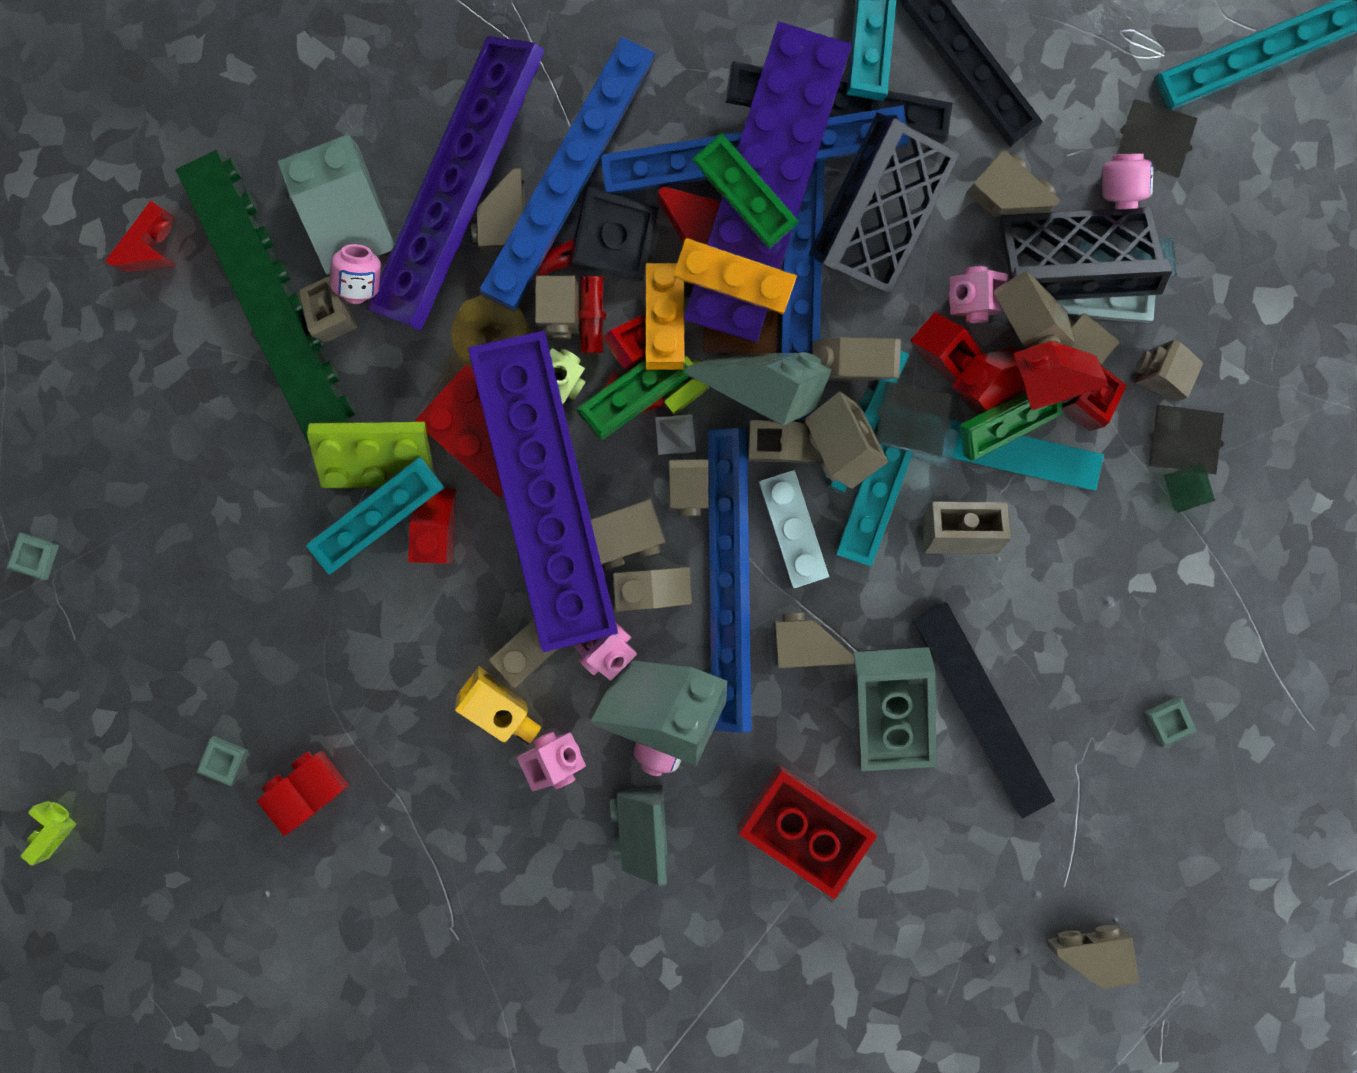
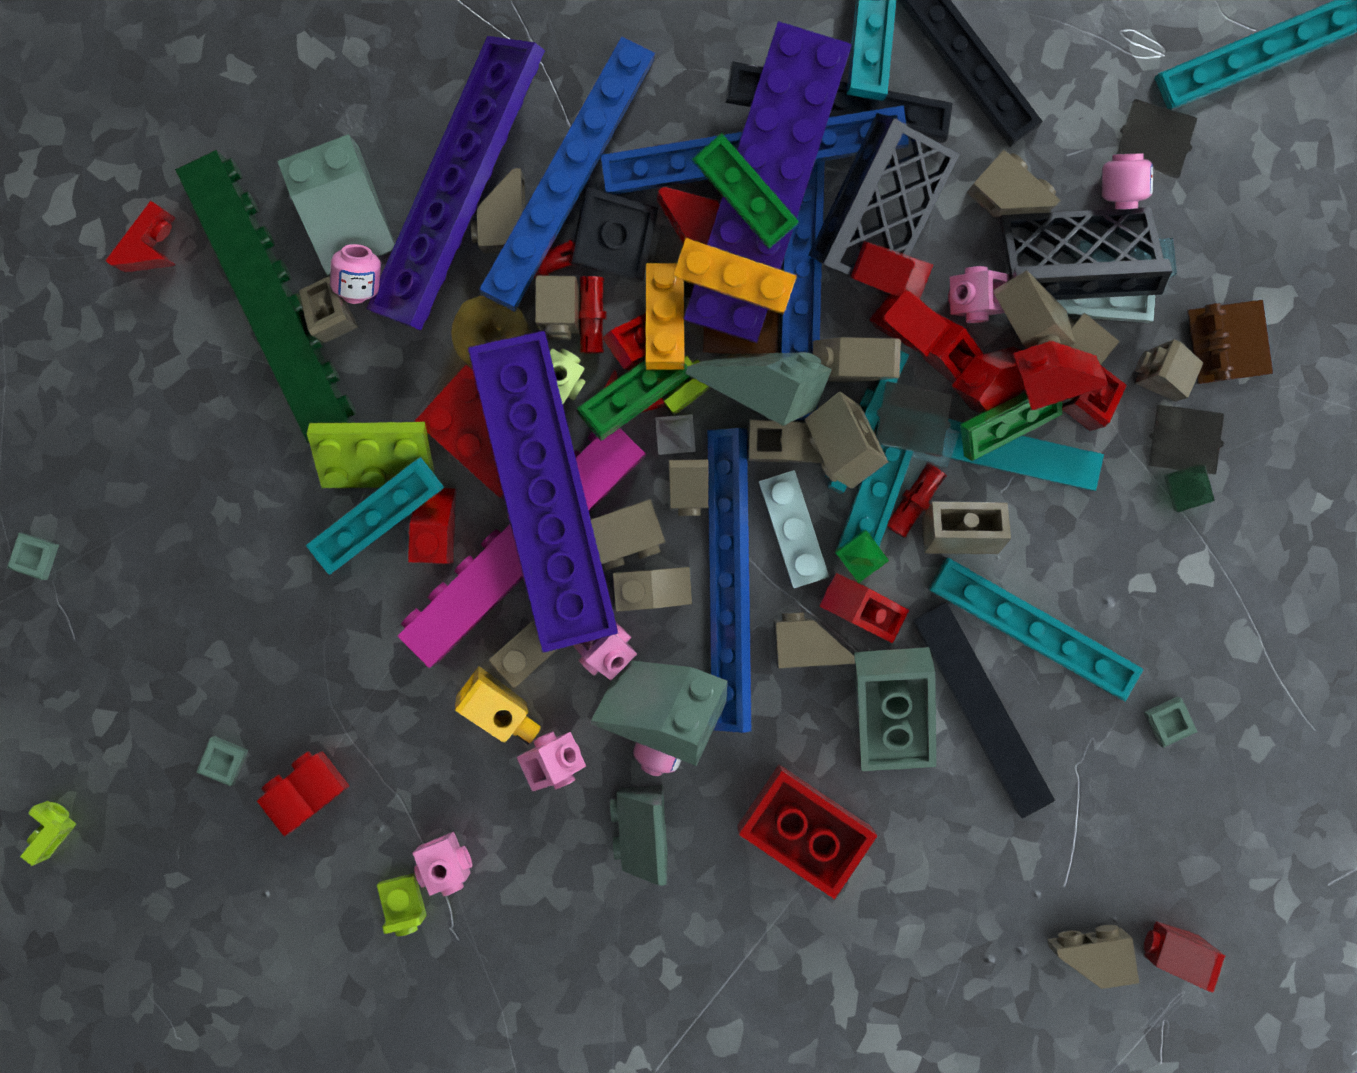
none -> lime bracket [377,873,427,937]
none -> dark pink brick [398,428,646,668]
none -> bright pink brick [412,831,472,896]
none -> red slope [819,573,909,643]
none -> green tile [835,529,889,583]
none -> red slope [851,241,934,299]
none -> red slope [869,290,951,357]
none -> red pin [887,463,947,538]
none -> teal tile [927,557,1144,702]
none -> red slope [1144,921,1226,993]
none -> reddish brown hinge [1187,299,1273,384]

